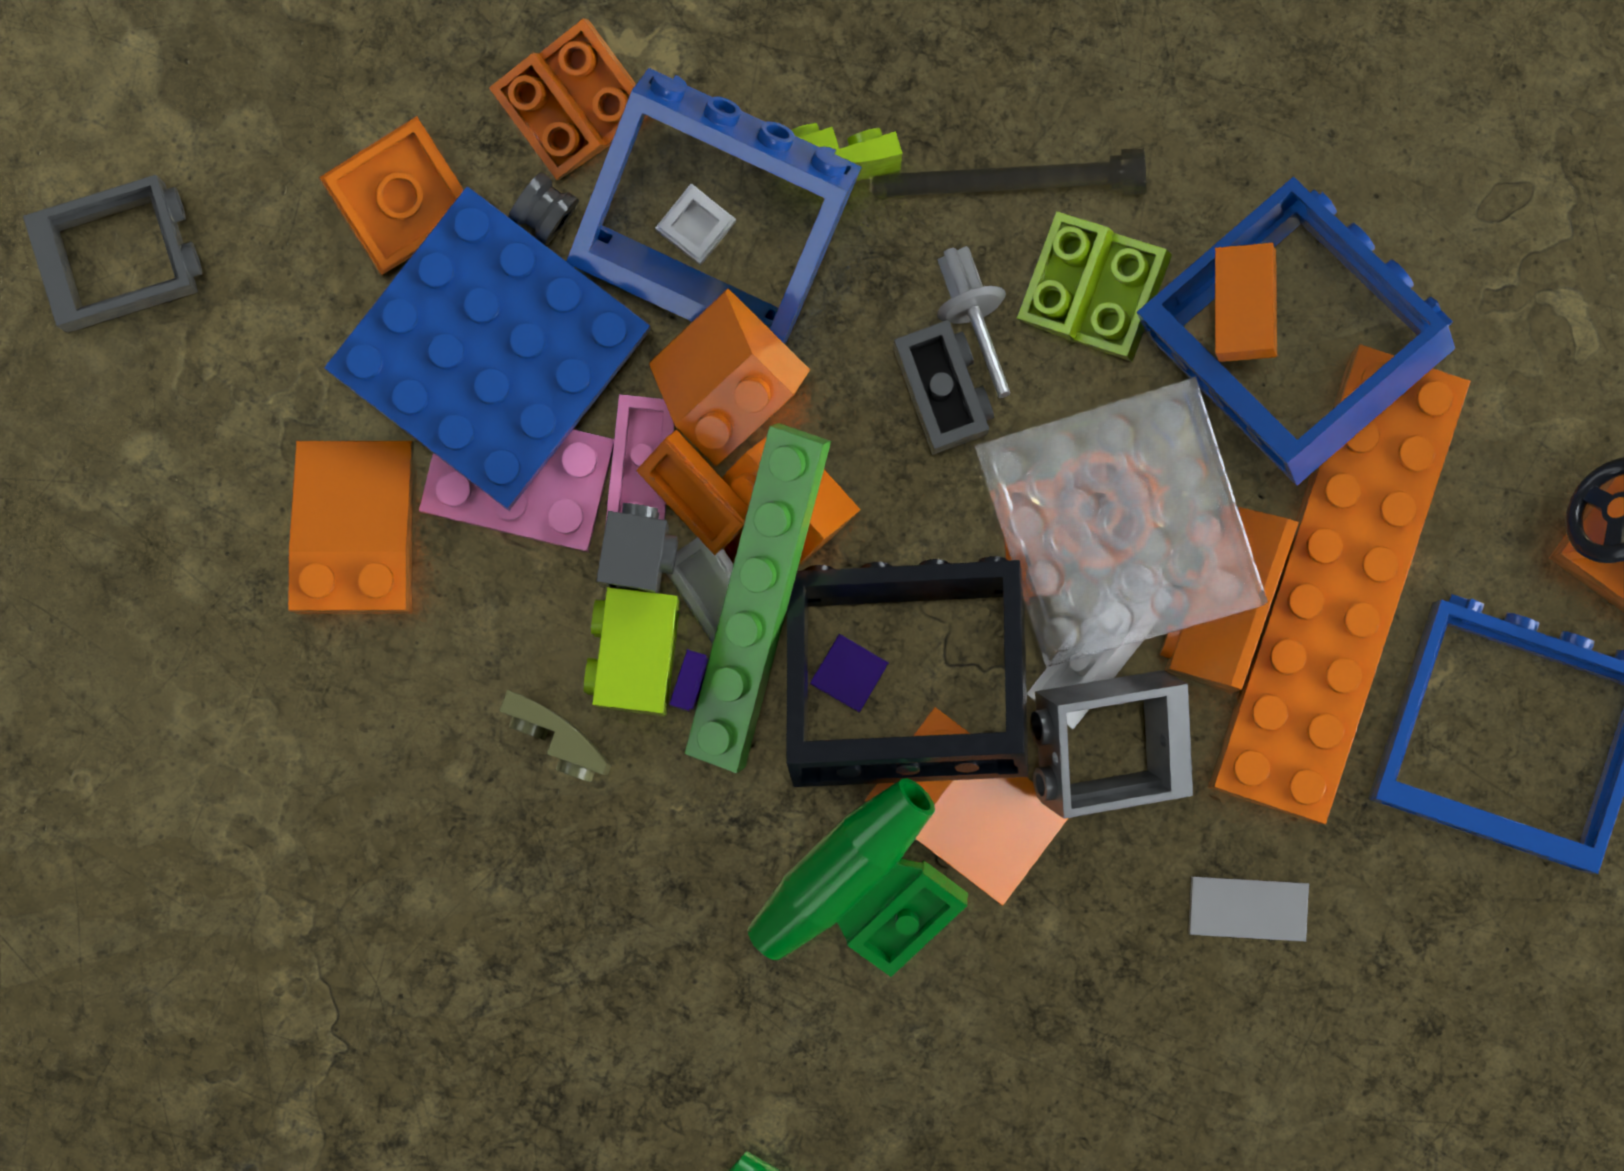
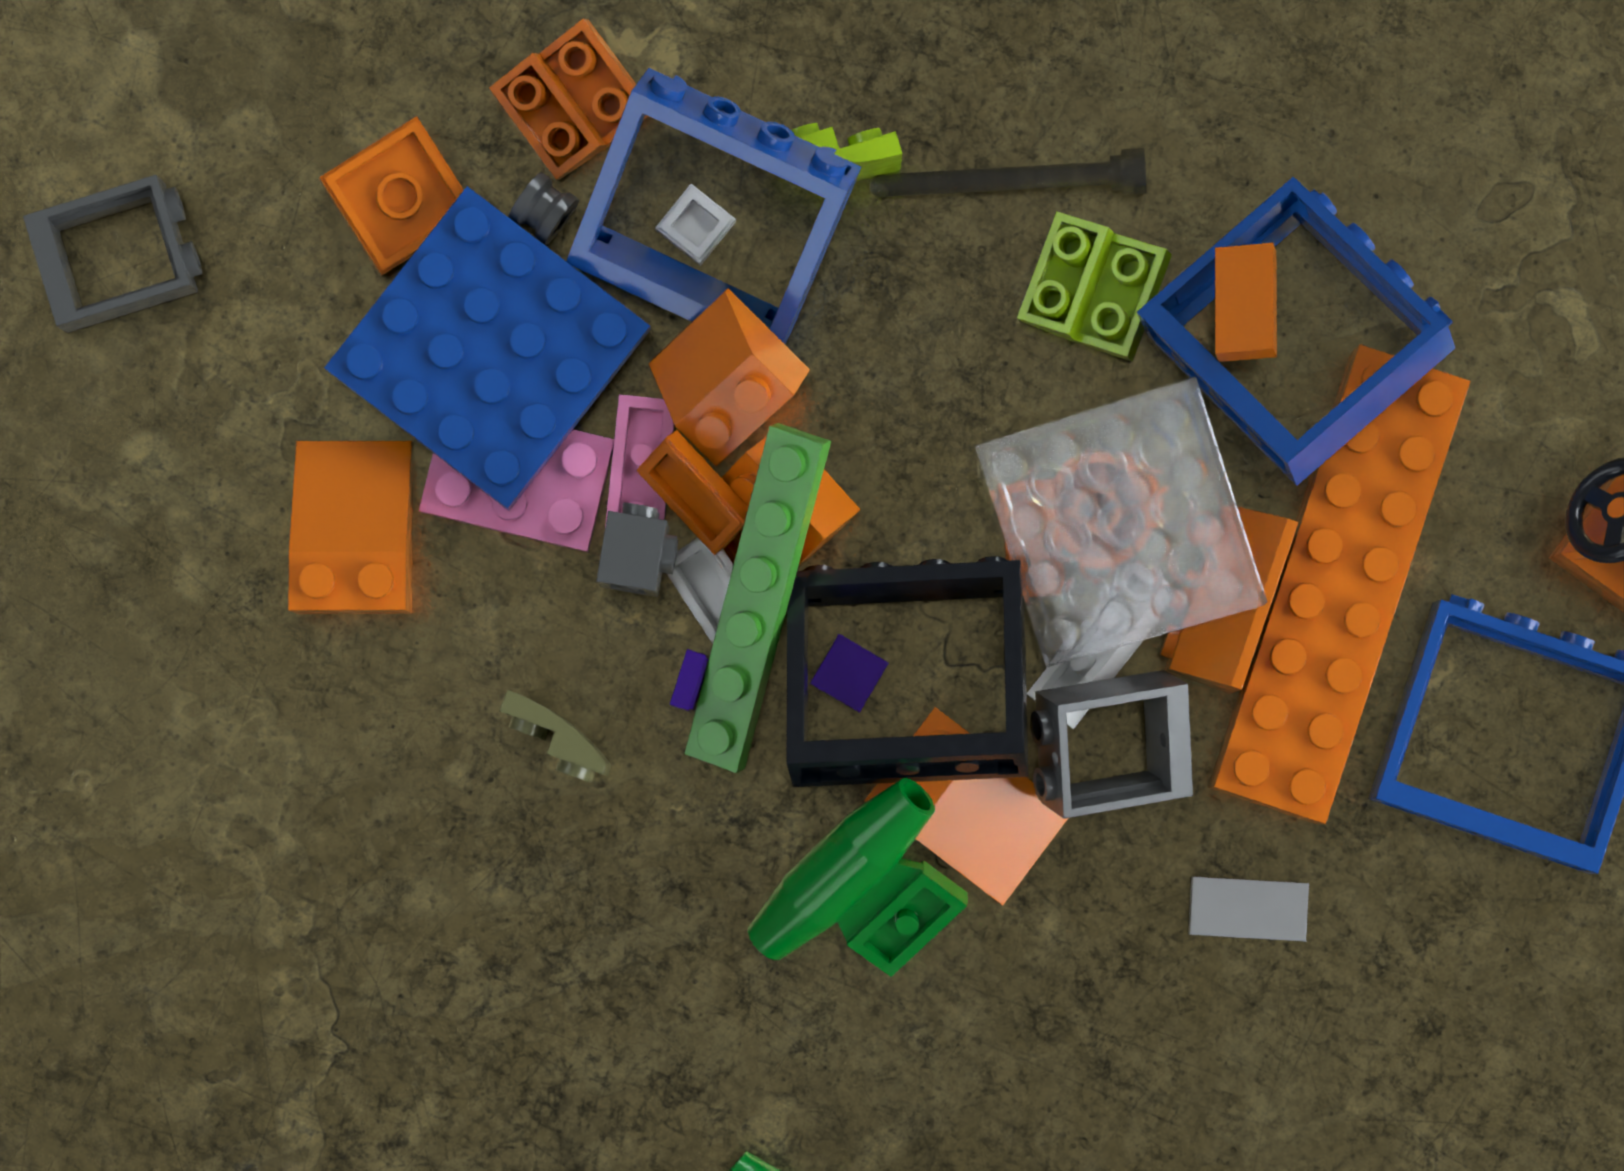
lime brick [583,587,681,717] -> none
dark grey brick [893,320,995,455] -> none
light grey piece [937,246,1010,398] -> none

